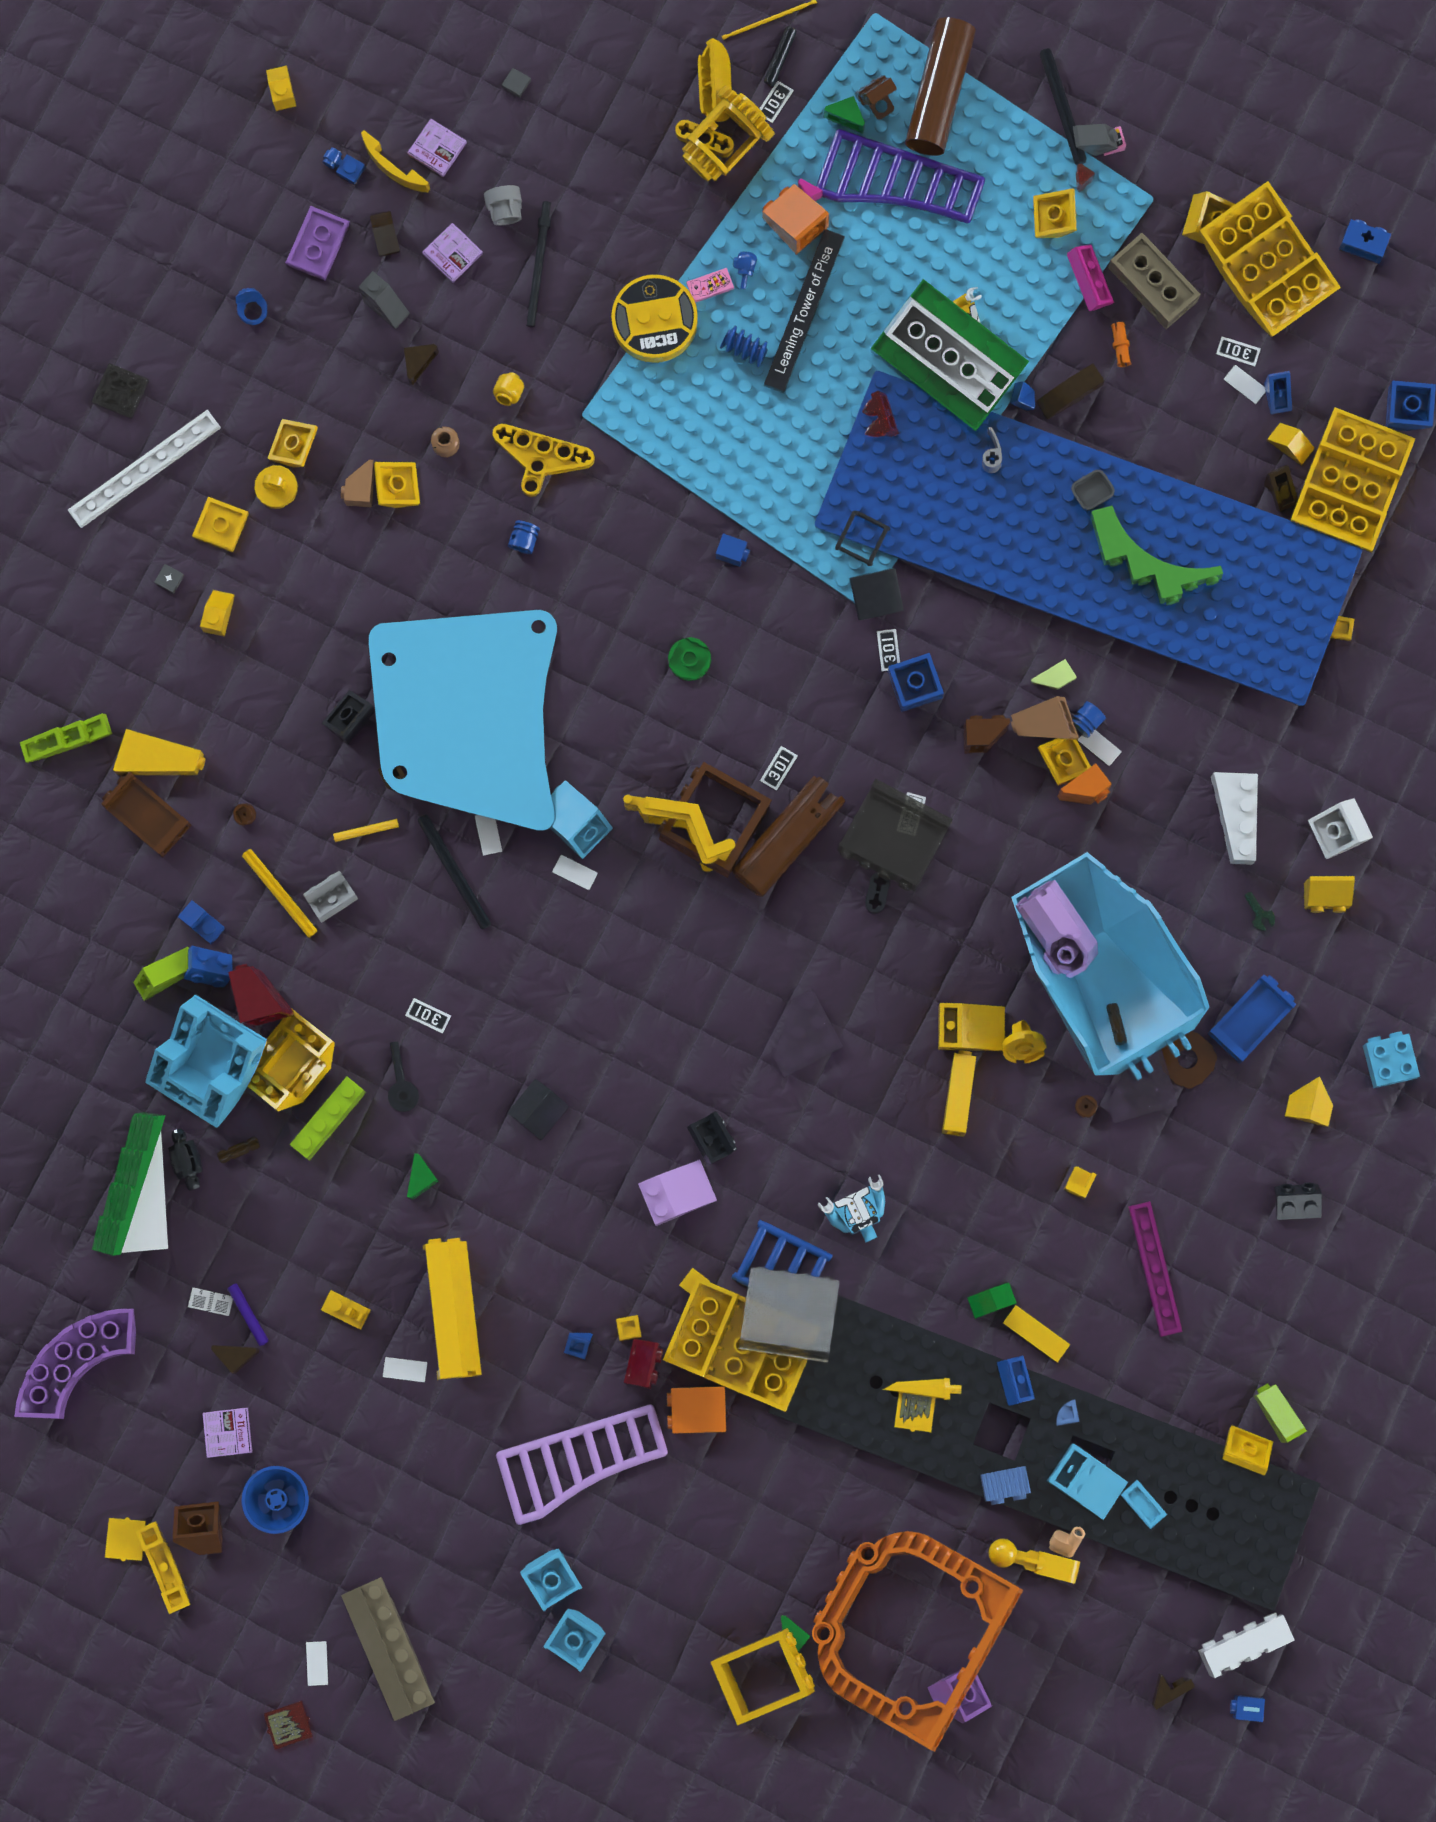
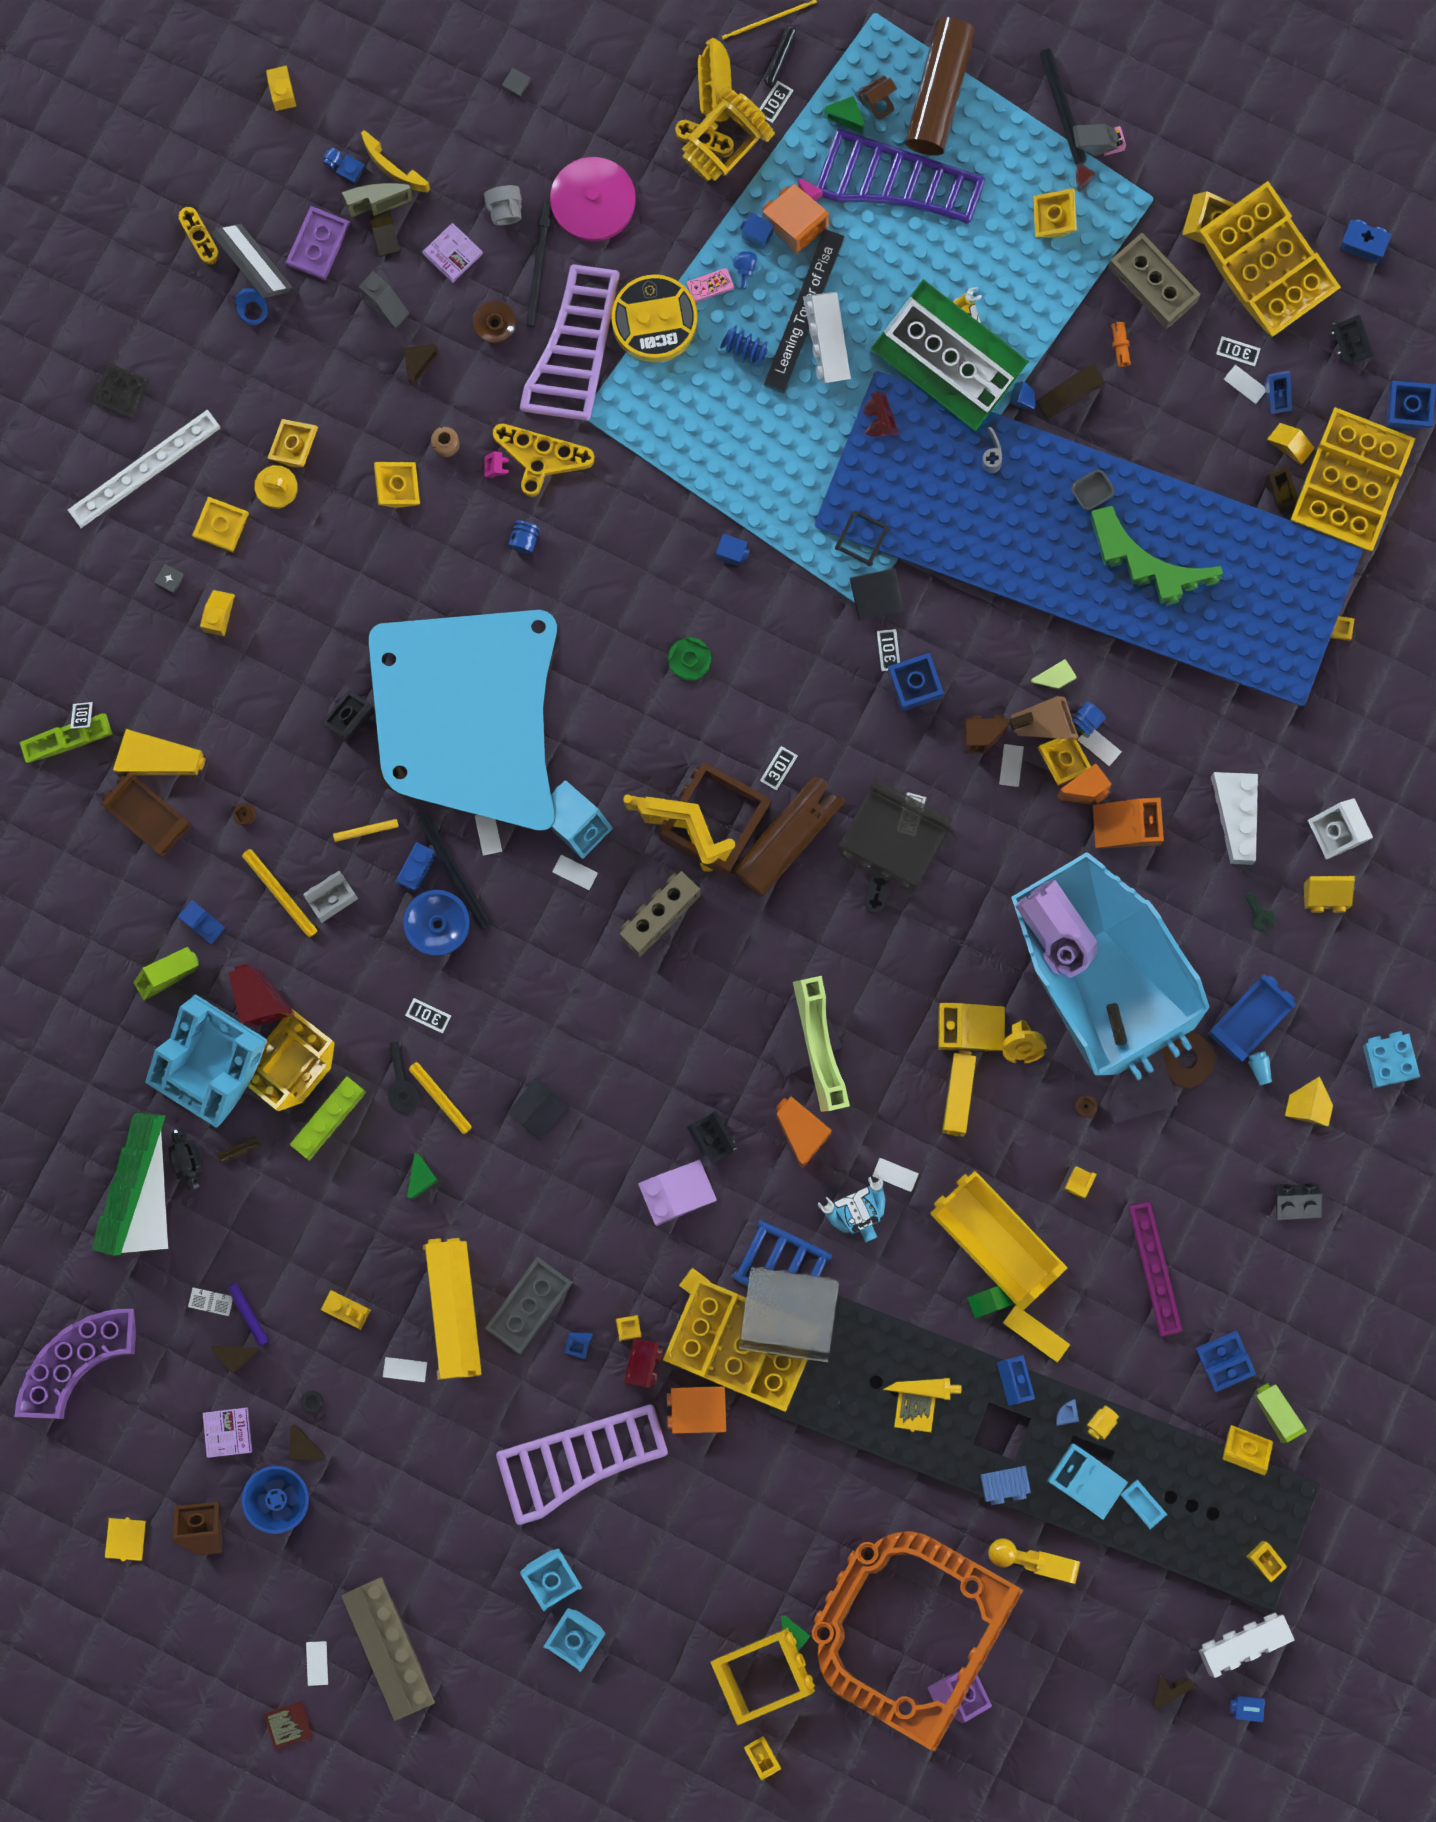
yellow slope [135,1521,191,1614] -> none
blue bracket [184,946,233,988] -> none
medium nougat slope [341,460,375,507] -> none
lavender tile [407,119,467,177] -> none
yellow head [493,373,524,406] -> none
light nougat piece [1049,1527,1085,1557] -> none
dark pink slope [1067,244,1114,311] -> none
none -> sticker [70,702,93,729]
none -> yellow beam [179,207,219,265]
none -> dark grey tile [211,223,293,298]
none -> dark brown slope [290,1424,327,1460]
none -> black tile [301,1391,324,1413]
none -> olive slope [342,183,413,218]
none -> blue brick [396,842,436,893]
none -> blue dish [403,890,470,956]
none -> yellow axle [409,1062,472,1134]
none -> reddish brown dish [473,301,516,343]
none -> dark pink tile [484,451,509,478]
none -> dark grey tile [484,1257,573,1355]
none -> lavender bar [520,264,620,421]
none -> dark pink dish [550,157,636,242]
none -> dark tan brick [620,871,701,958]
none -> blue brick [740,213,774,249]
none -> yellow slope [744,1736,781,1781]
none -> orange slope [776,1097,832,1168]
none -> yellowish green arch [793,976,850,1112]
none -> white wedge [803,292,851,383]
none -> white sticker [872,1158,918,1192]
none -> yellow panel [930,1171,1067,1311]
none -> white sticker [999,744,1024,787]
none -> dark brown tile [1010,712,1034,730]
none -> yellow brick [1086,1406,1119,1440]
none -> orange slope [1093,798,1164,849]
none -> blue slope [1195,1331,1256,1392]
none -> yellow slope [1246,1541,1287,1582]
none -> medium azure cone [1248,1051,1272,1085]
none -> black bracket [1331,315,1374,366]

